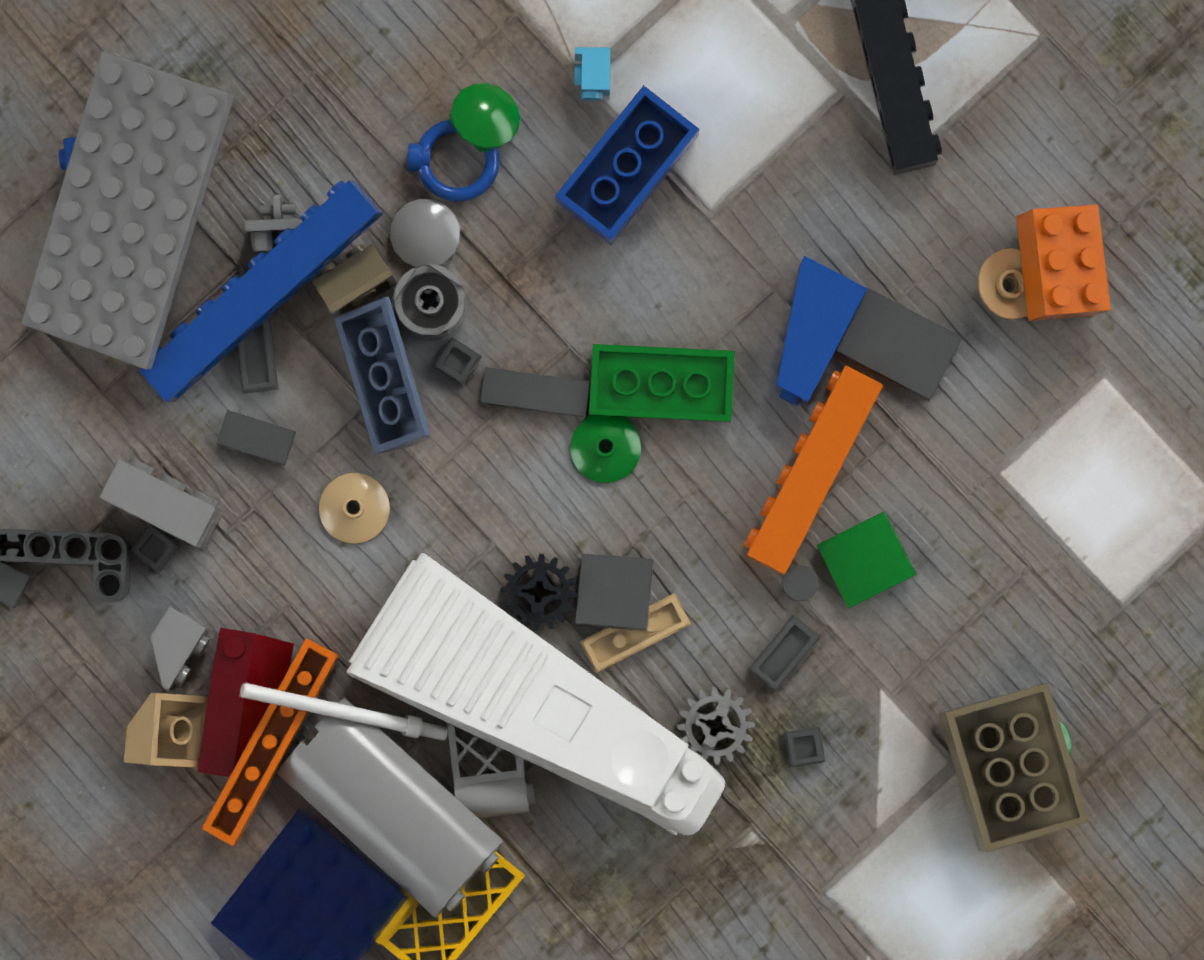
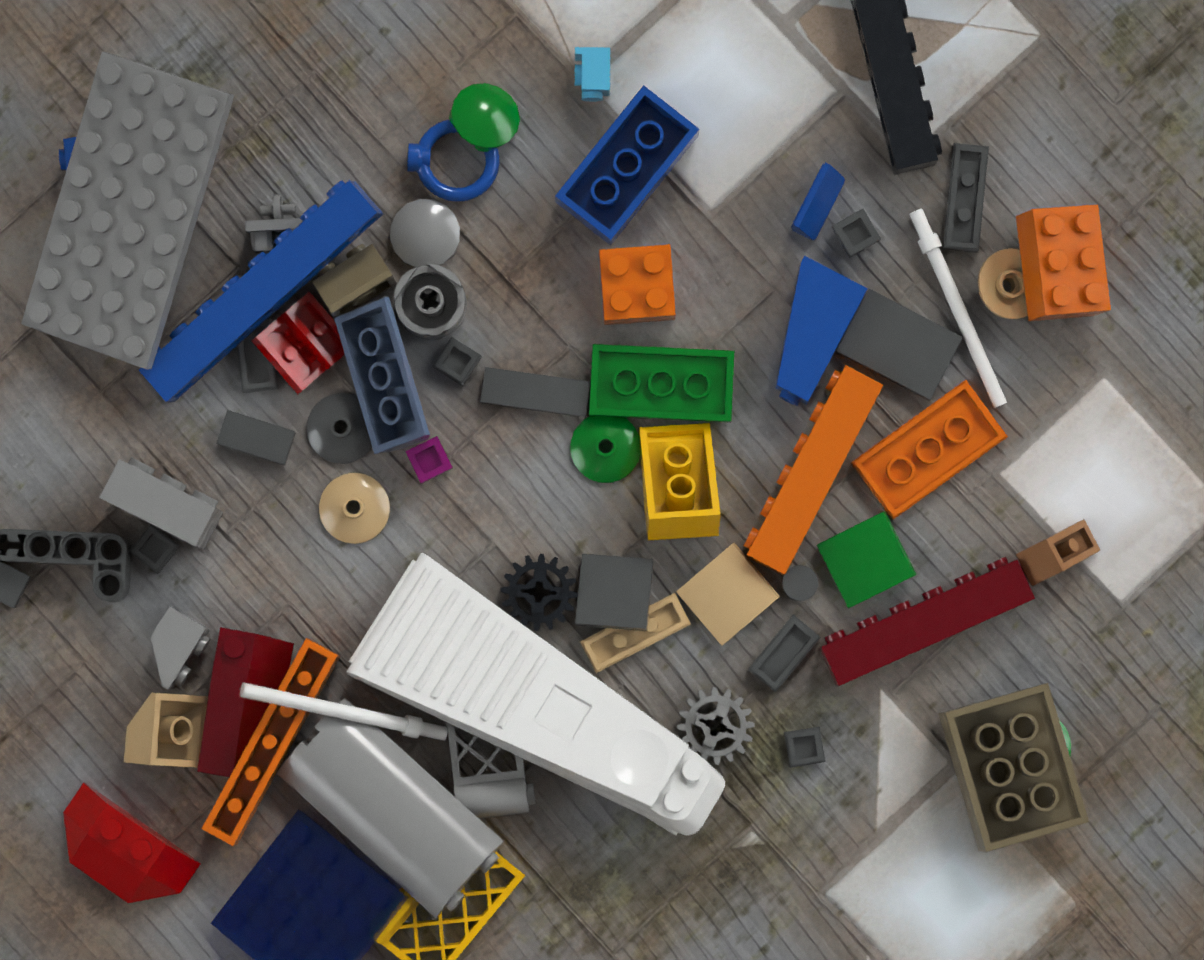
none -> red wedge [63,782,201,904]
none -> red slope [252,292,345,395]
none -> dark grey dish [307,393,372,464]
none -> magenta plate [405,436,453,484]
none -> orange brick [599,244,676,325]
none -> yellow slope [639,423,721,541]
none -> tan slope [676,543,780,646]
none -> blue slope [791,162,845,240]
none -> dark red brick [819,557,1035,686]
none -> dark grey plate [832,208,881,258]
none -> orange tile [851,380,1008,520]
none -> white bar [909,208,1007,408]
none -> dark grey tile [942,143,989,253]
none -> medium nougat slope [1015,519,1101,586]

